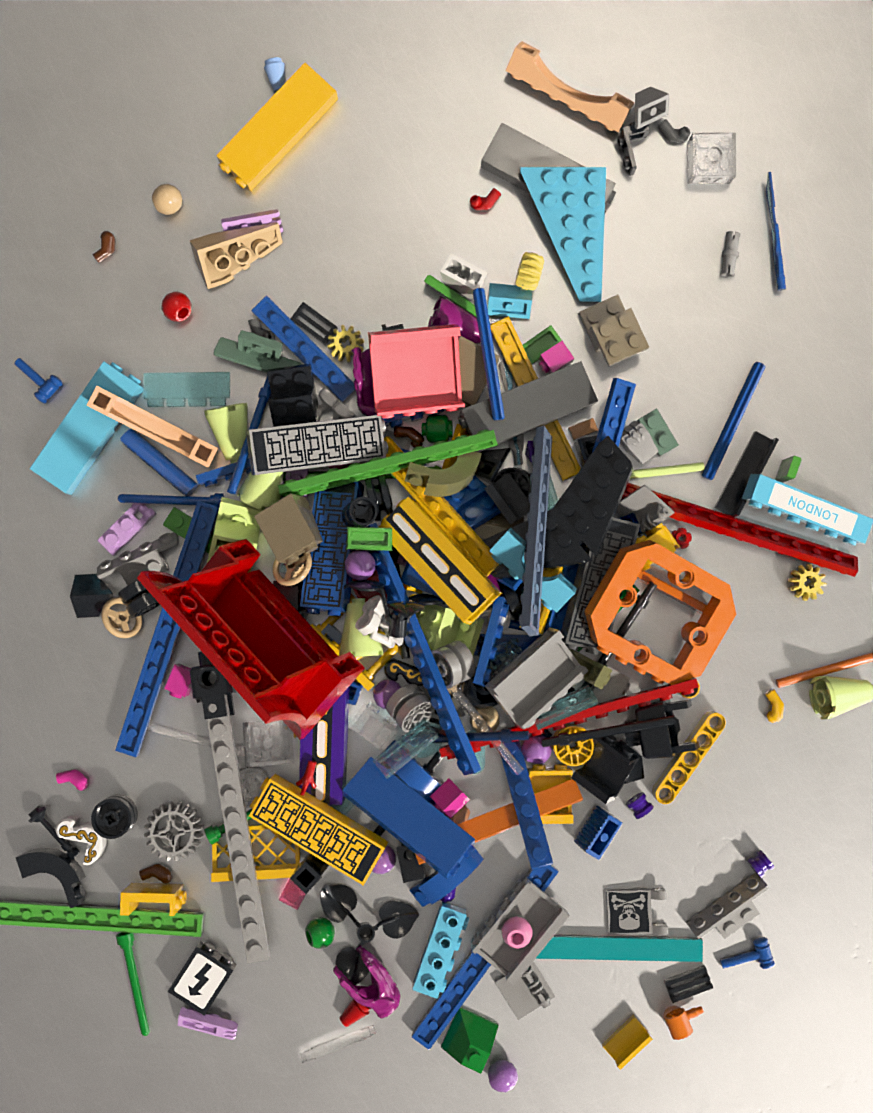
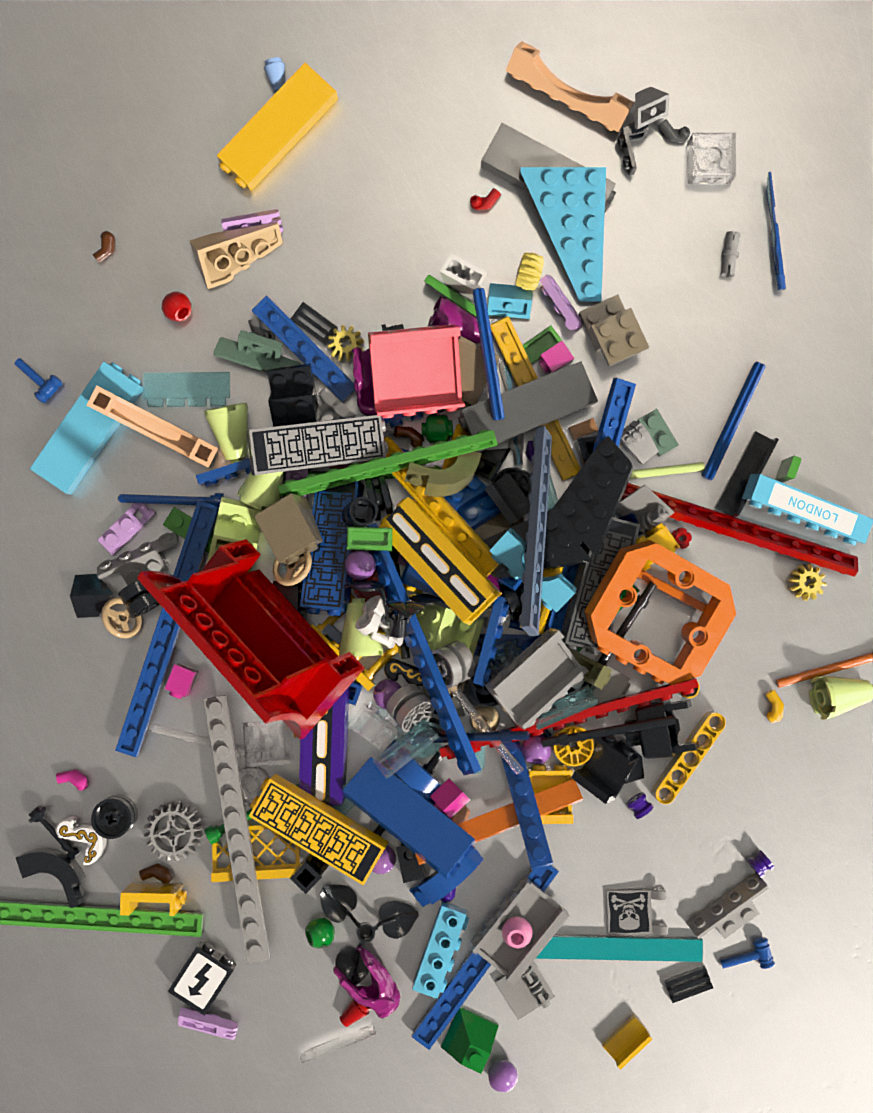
green piece [116,932,150,1036] -> none
blue brick [120,428,198,496] -> none
tan piece [152,184,182,215] -> none
black piece [190,651,237,719] -> none
blue bar [227,375,271,494] -> none
clear pink plate [279,879,306,910] -> none
red bar [296,760,317,796] -> none
blue brick [574,806,623,860] -> none
orange piece [663,1006,704,1040] -> none
none -> lavender plate [539,275,583,330]

